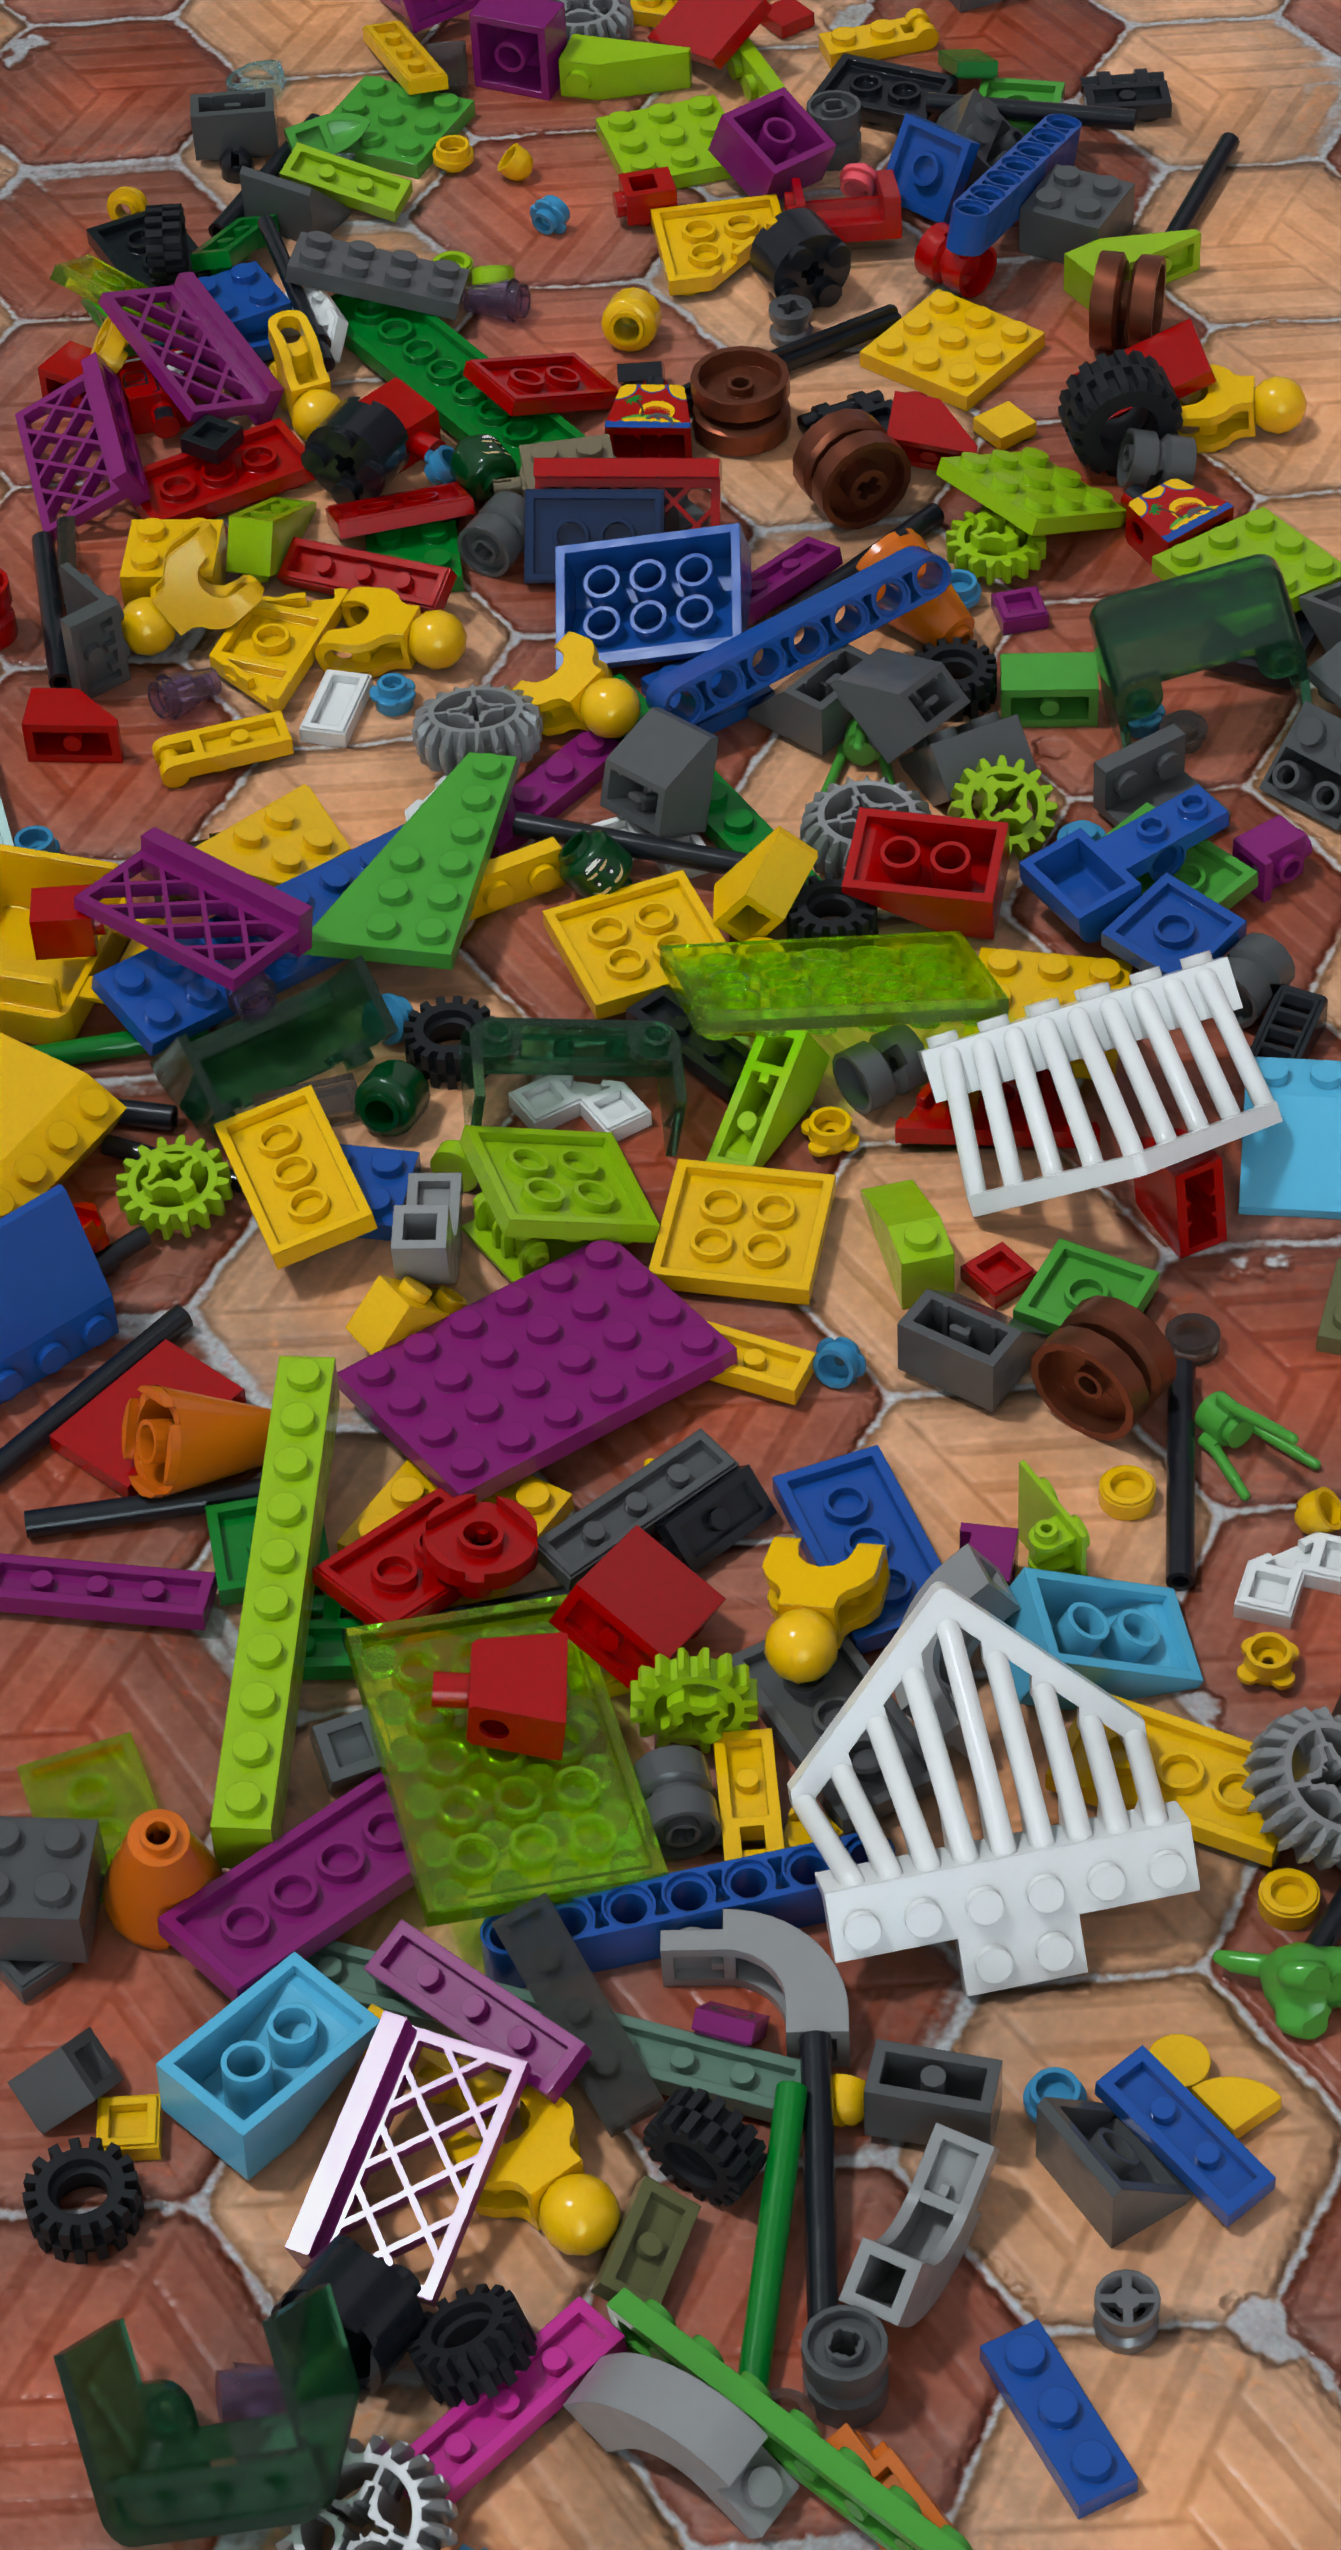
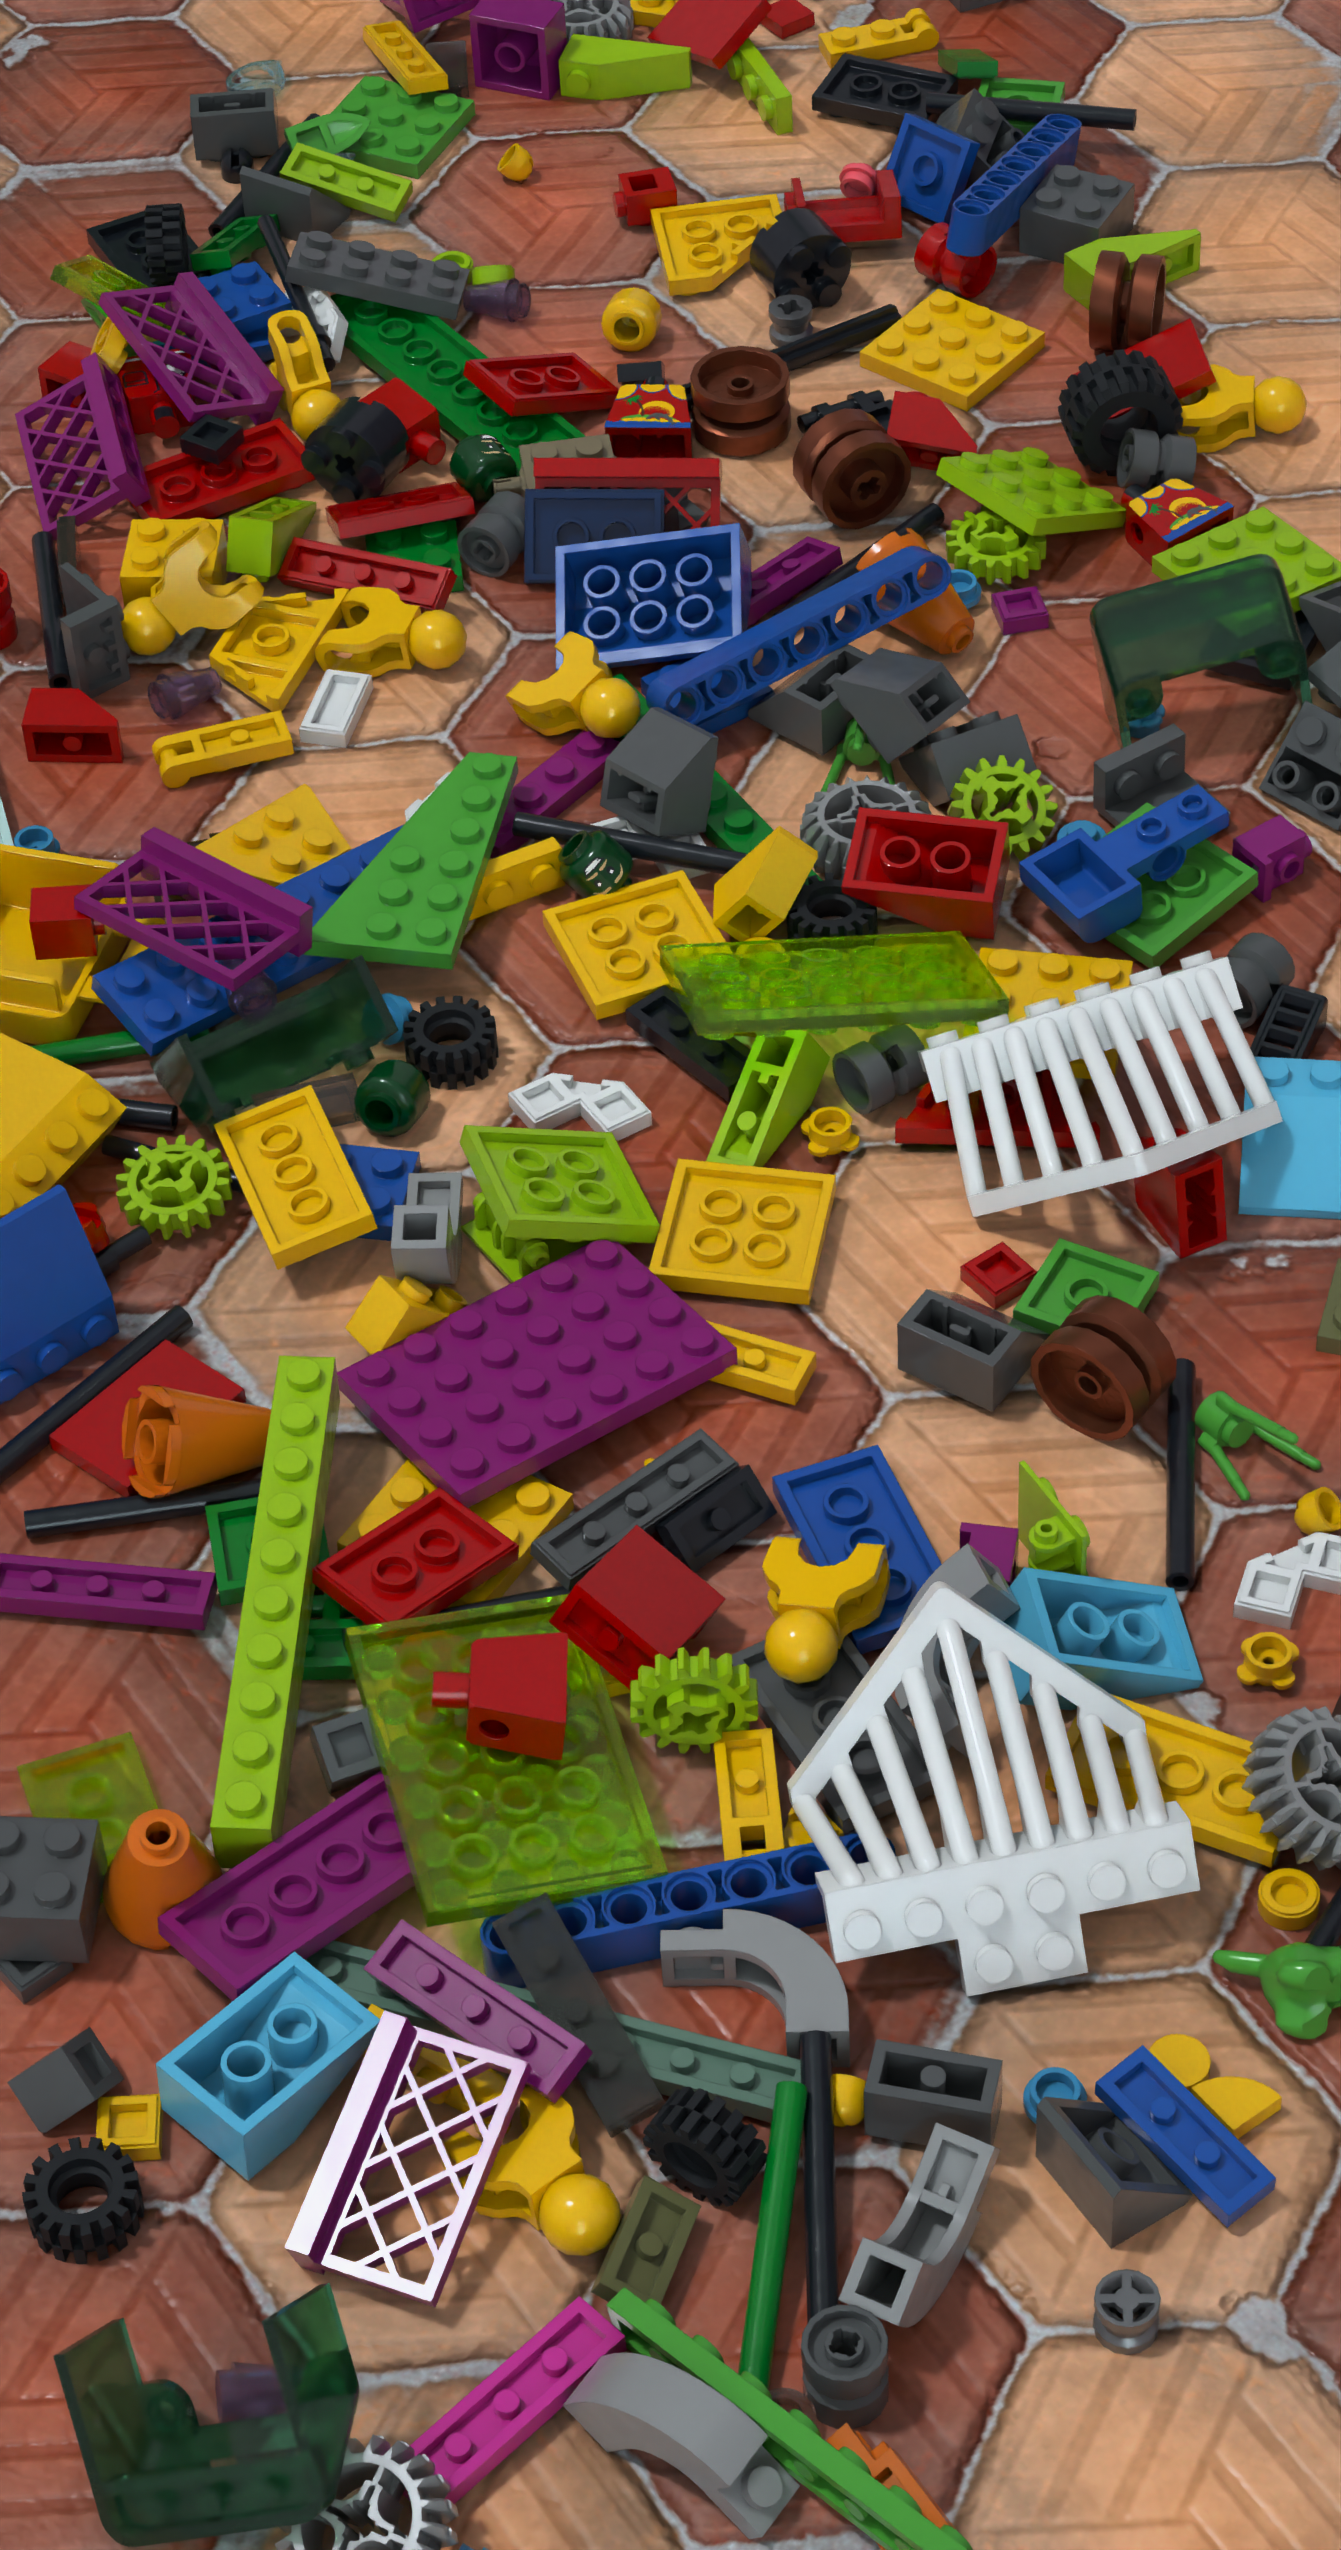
yellow plate [107,186,148,221] -> none
black brick [270,2235,425,2398] -> none
dark azure plate [369,673,416,716] -> none
black tyre [407,2284,538,2407] -> none
light grey gear [412,683,543,776] -> none
red plate [422,1494,538,1599] -> none
dark azure plate [424,445,456,485] -> none
lime tile [430,1140,478,1192] -> none
yellow plate [432,135,474,173] -> none
clear green windscreen [459,1017,687,1156] -> none
dark azure plate [530,195,570,235] -> none
lime plate [595,95,733,189] -> none
dark grey wheel [631,1745,722,1860] -> none
magenta tile [691,2001,770,2046] -> none
magenta brick [708,87,837,200] -> none
dark grey wheel [807,90,862,171] -> none
dark azure plate [813,1336,866,1389] -> none
lime slope [861,1180,955,1309] -> none
black tyre [914,637,997,722] -> none
yellow tile [973,401,1037,450] -> none
blue plate [980,2319,1138,2520] -> none
bright green brick [1000,652,1099,728] -> none
black plate [1080,68,1172,122] -> none
yellow tile [1098,1465,1156,1521] -> none
blue plate [1101,872,1247,975] -> none
clear smoke plate [1159,710,1208,754] -> none
black piece [1165,132,1240,232] -> none
clear smoke tile [1165,1313,1221,1367] -> none

